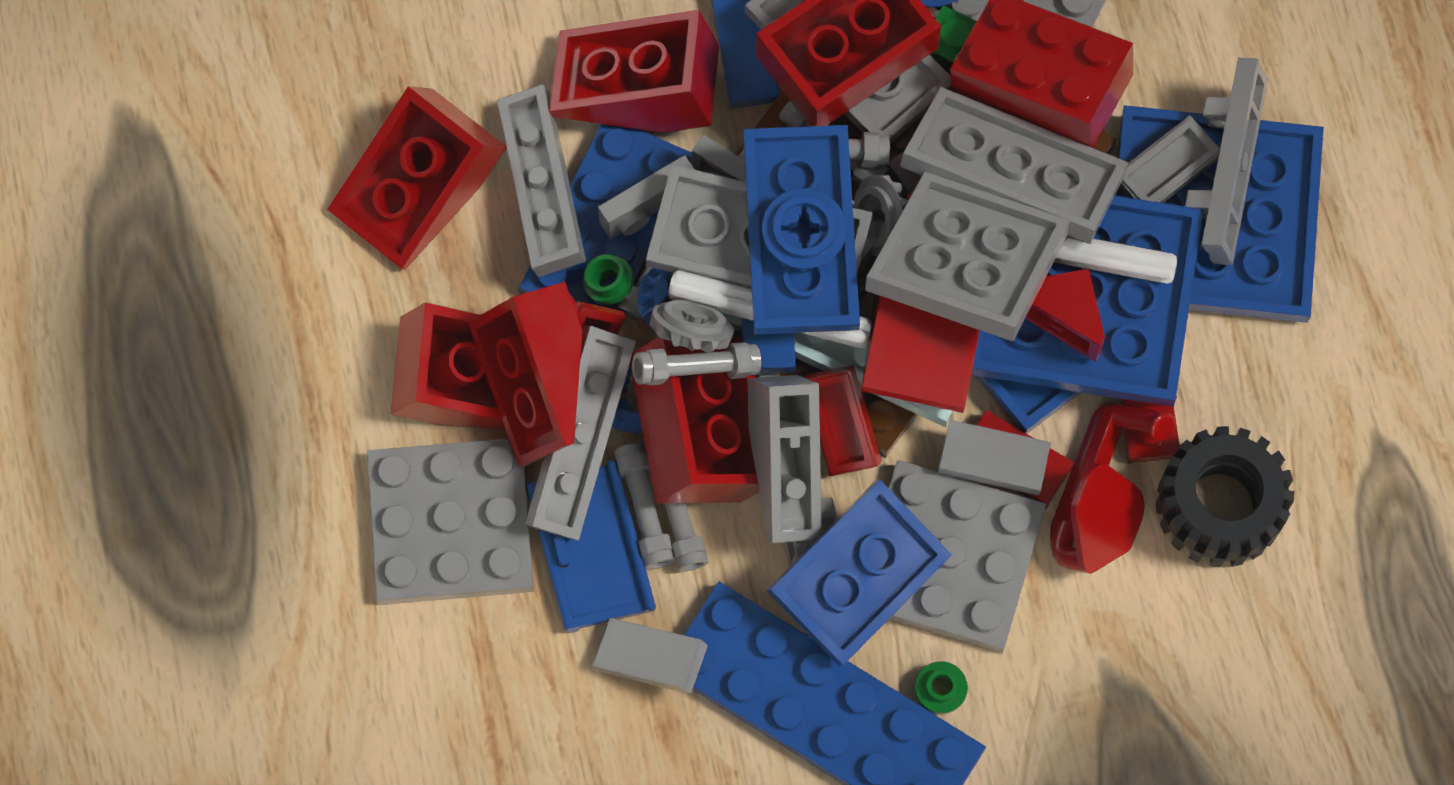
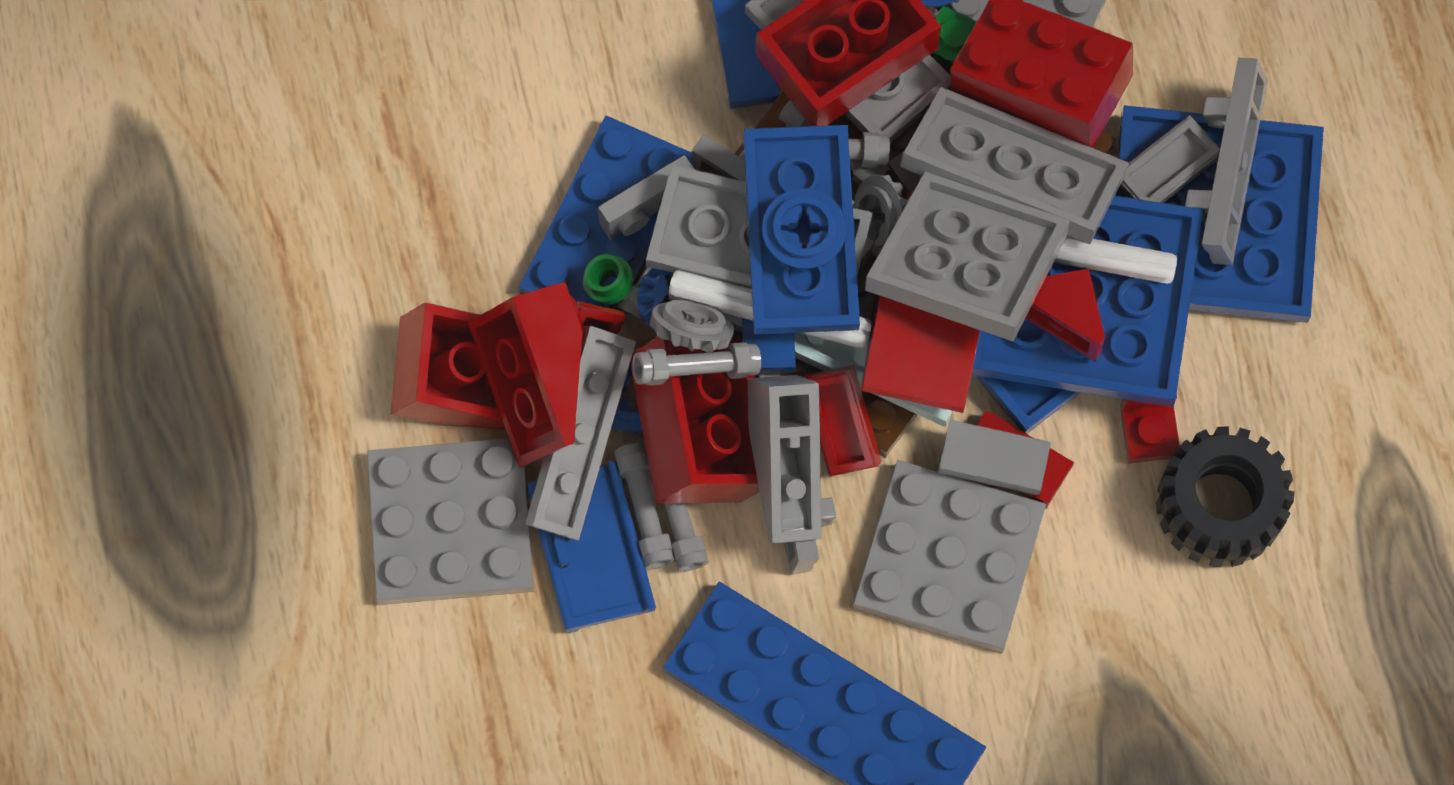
red slope [327,86,507,269] -> none
light grey plate [497,84,586,277] -> none
red slope [549,10,719,133] -> none
light grey tile [593,618,708,694] -> none
blue plate [766,479,952,666] -> none
green plate [915,661,968,714] -> none
red piece [1050,403,1175,574] -> none

